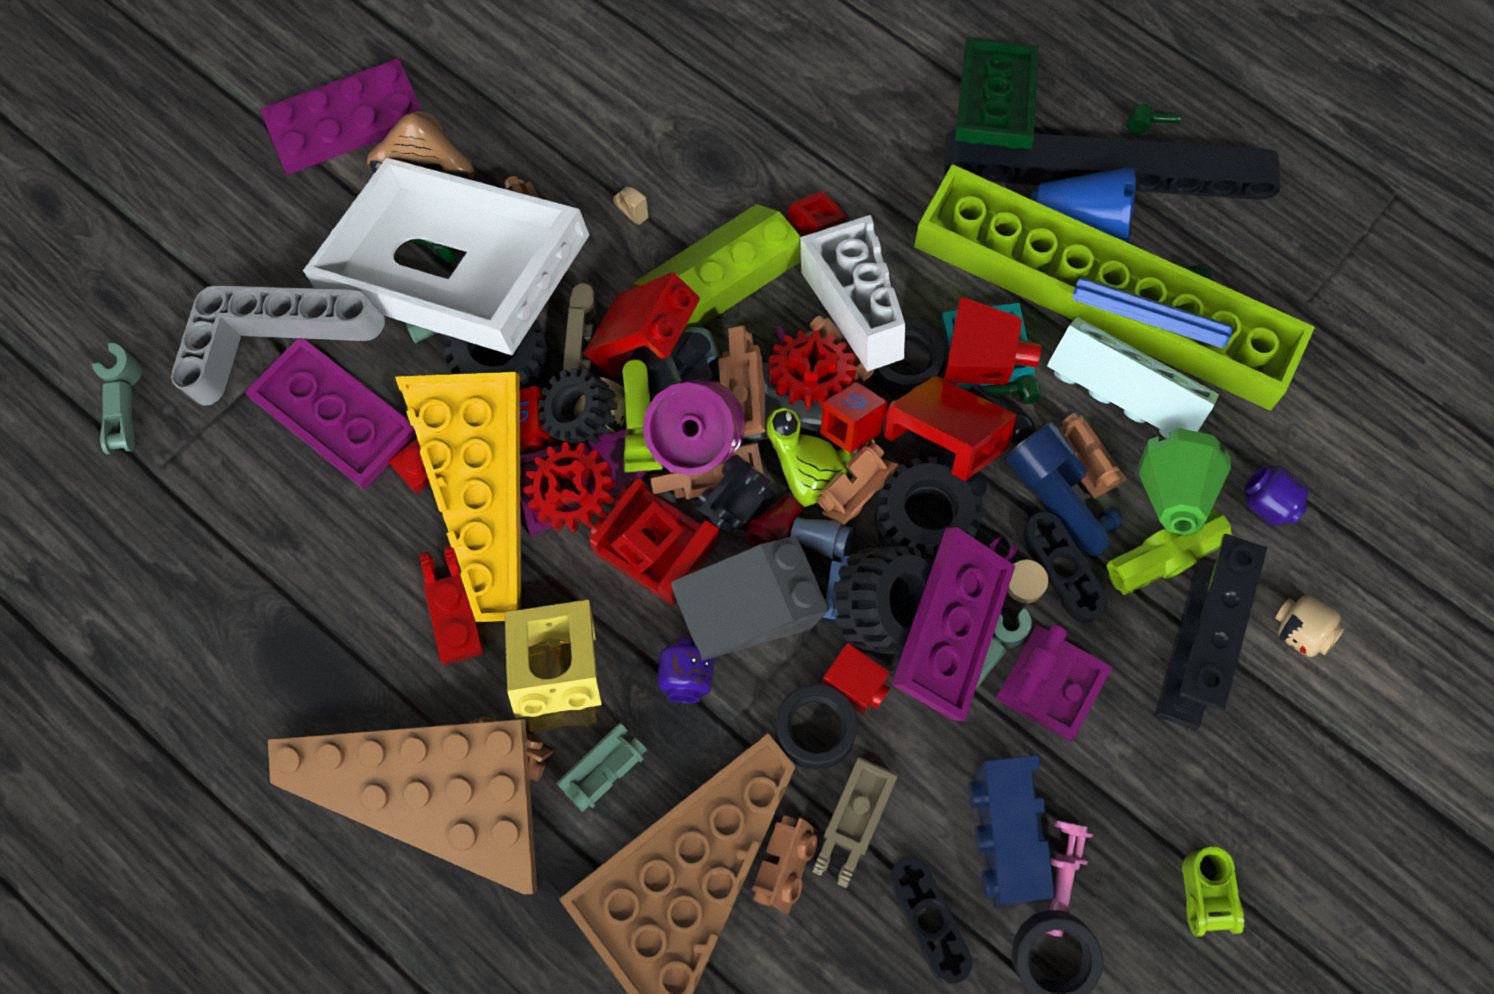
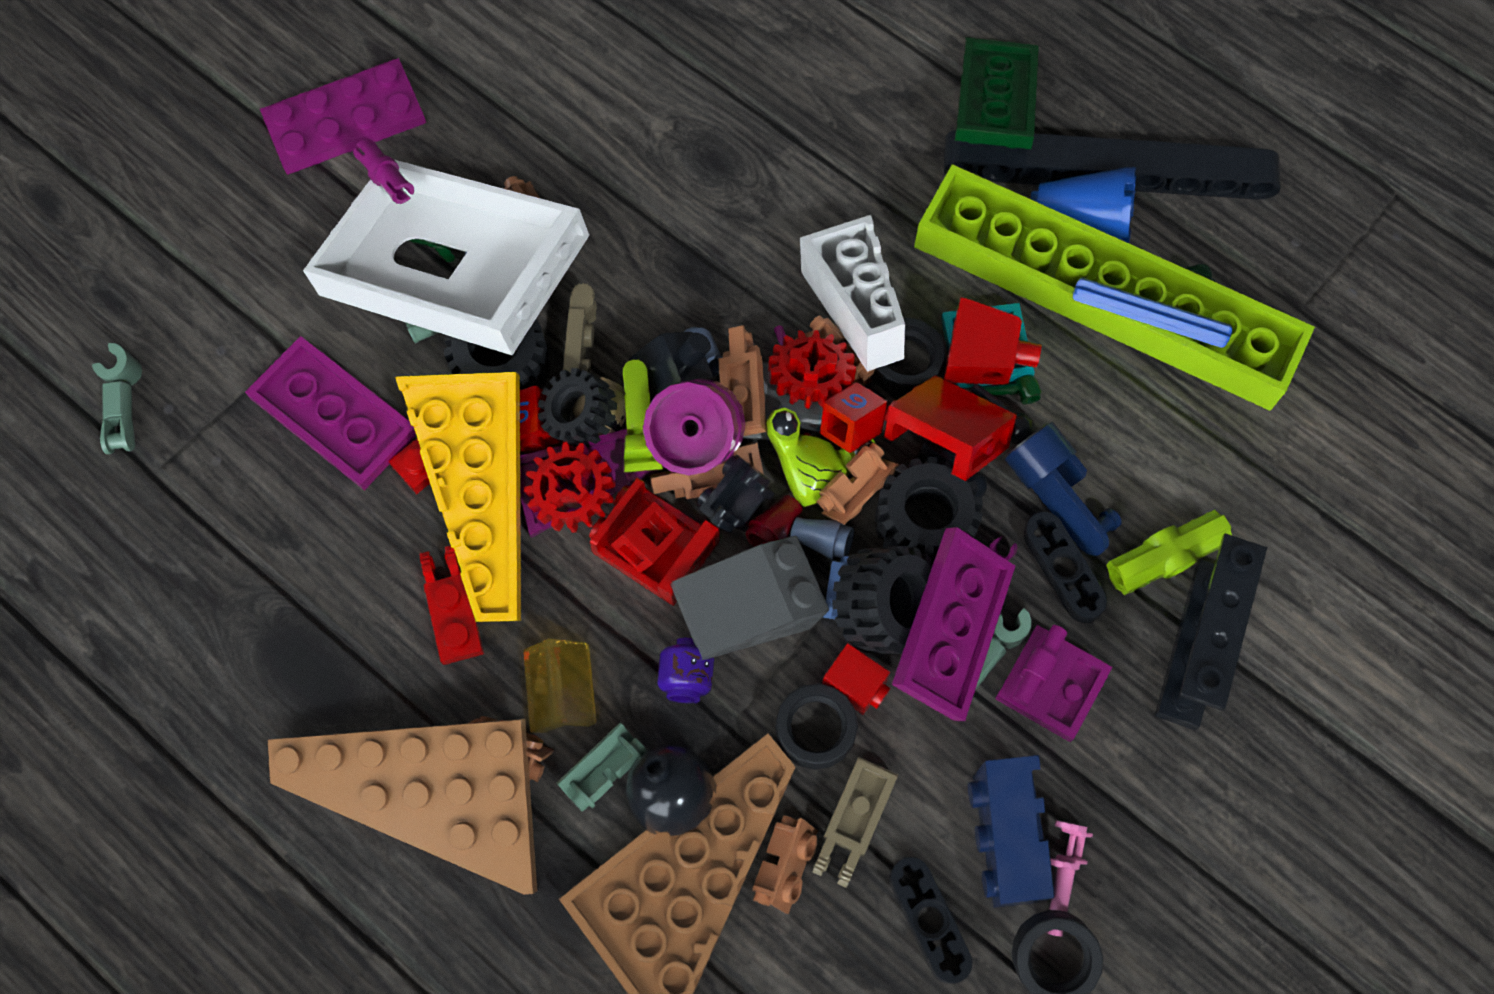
light grey beam [171,286,385,406] -> none
medium nougat head [367,111,475,181] -> none
light yellow panel [505,600,602,718] -> none
red panel [583,272,700,378] -> none
tan tile [613,187,648,225] -> none
lime slope [633,204,801,332] -> none
red bracket [785,191,847,237] -> none
tan tile [1007,560,1048,603] -> none
light aqua brick [1047,317,1219,439] -> none
nougat hinge [1059,413,1127,500] -> none
dark green hand [1128,104,1181,133] -> none
bright green cone [1139,428,1231,535] -> none
lime piece [1182,846,1244,937] -> none
dark purple head [1244,466,1308,526] -> none
tan head [1275,594,1345,657] -> none
none -> magenta pin [353,139,414,204]
none -> black cylinder [626,744,717,836]

